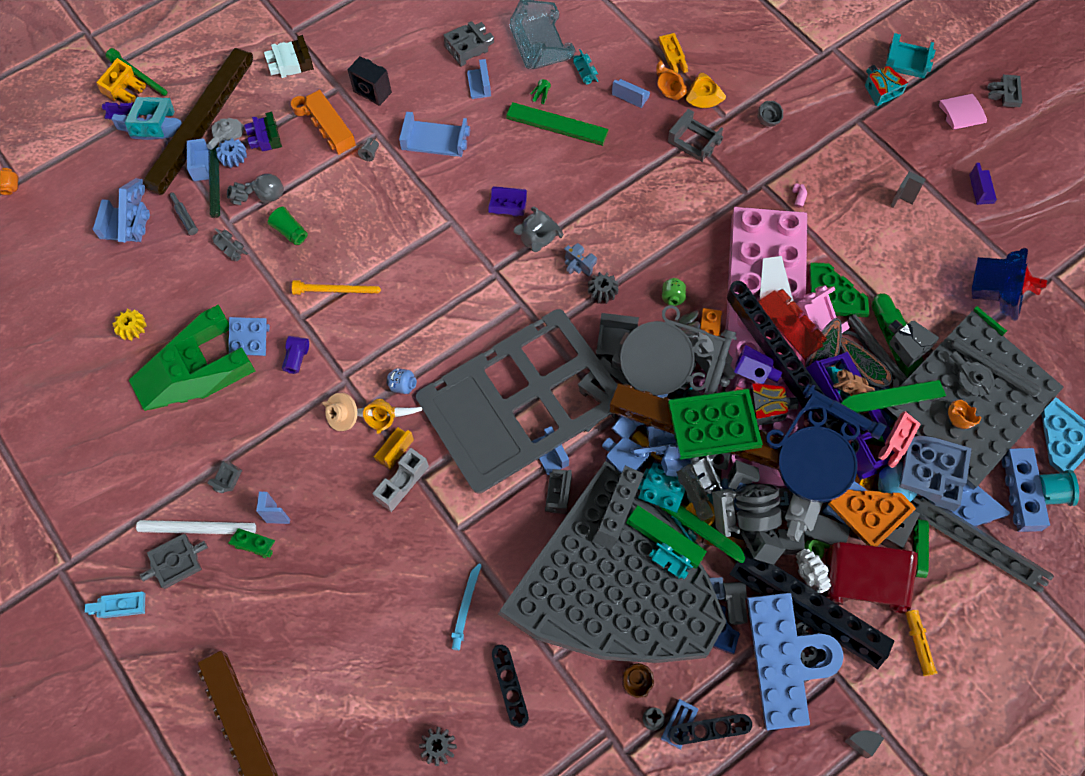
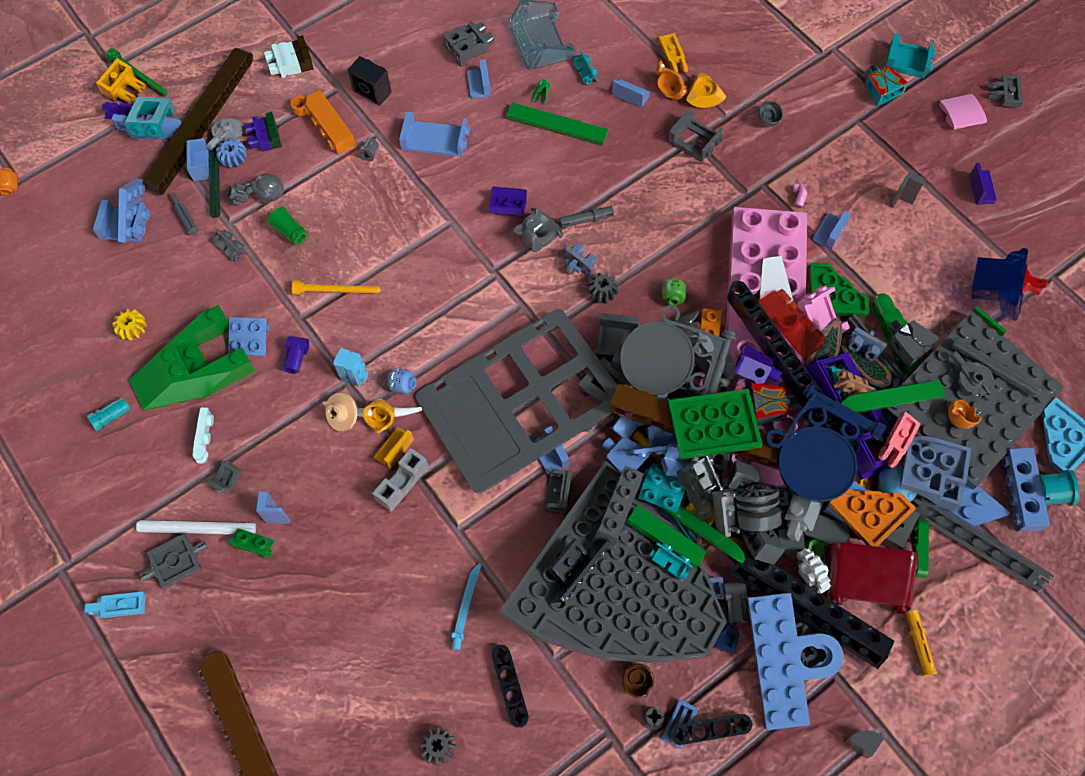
none -> teal axle [86,397,131,432]
none -> light aqua hinge [192,407,214,465]
none -> medium azure brick [333,348,369,387]
none -> black bracket [548,539,611,604]
none -> dark grey pin [559,205,614,228]
none -> medium blue panel [813,211,851,250]
none -> sand blue hips [846,327,887,361]

